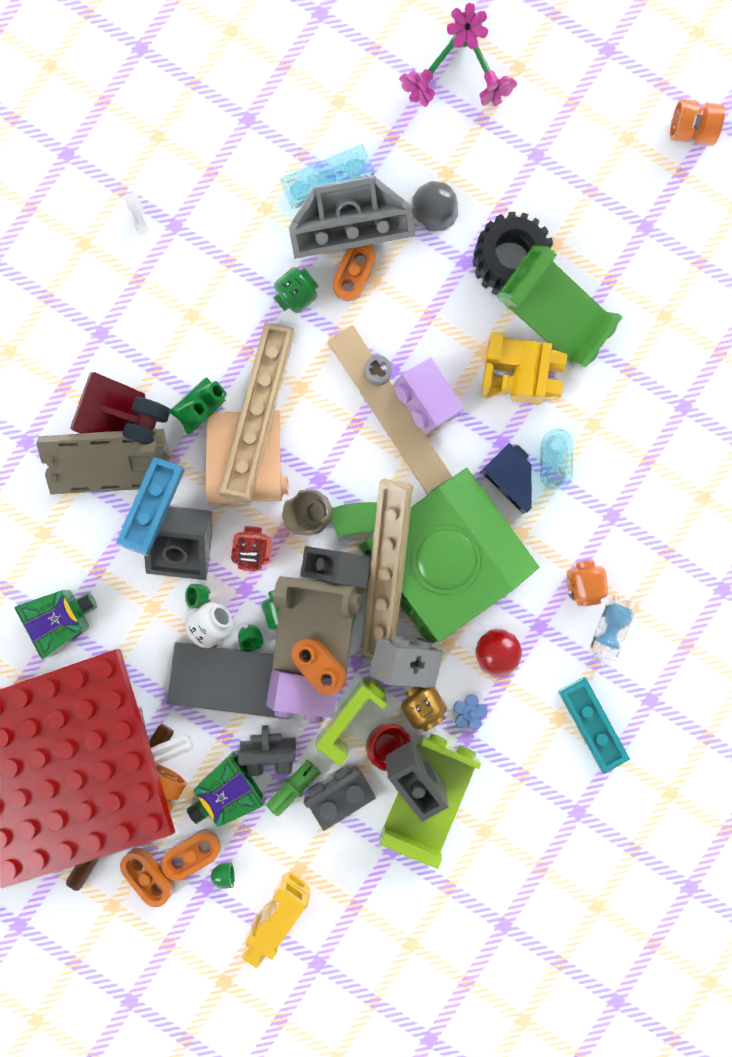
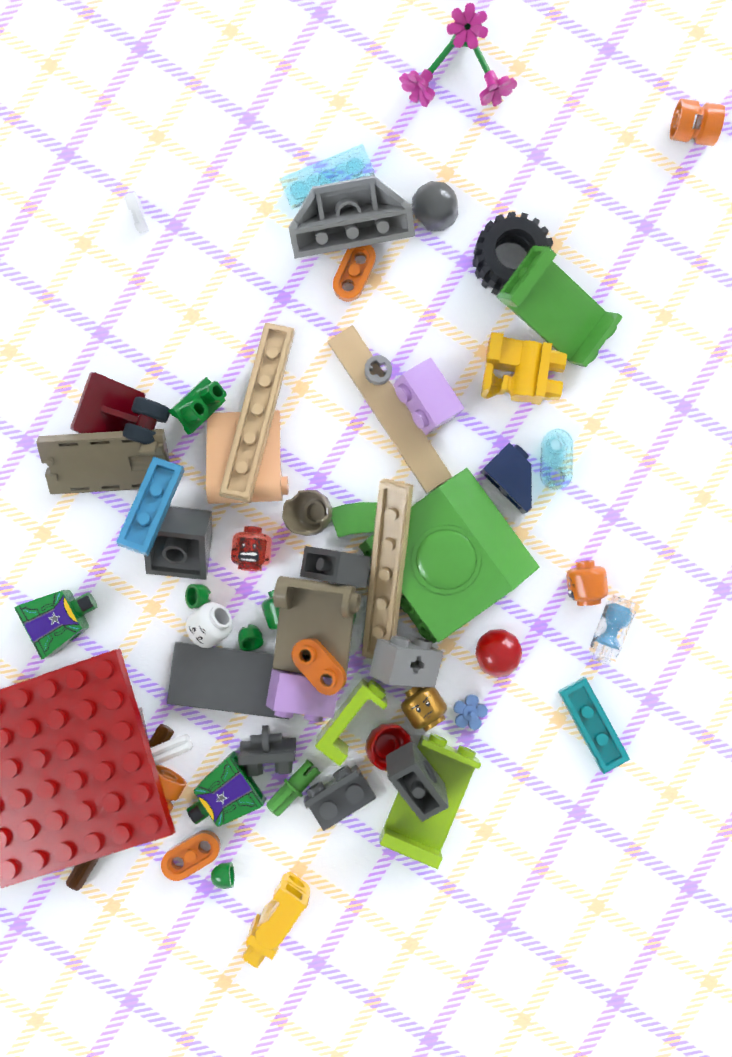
orange plate [120,848,173,907] -> none
green head [273,267,319,313] -> none

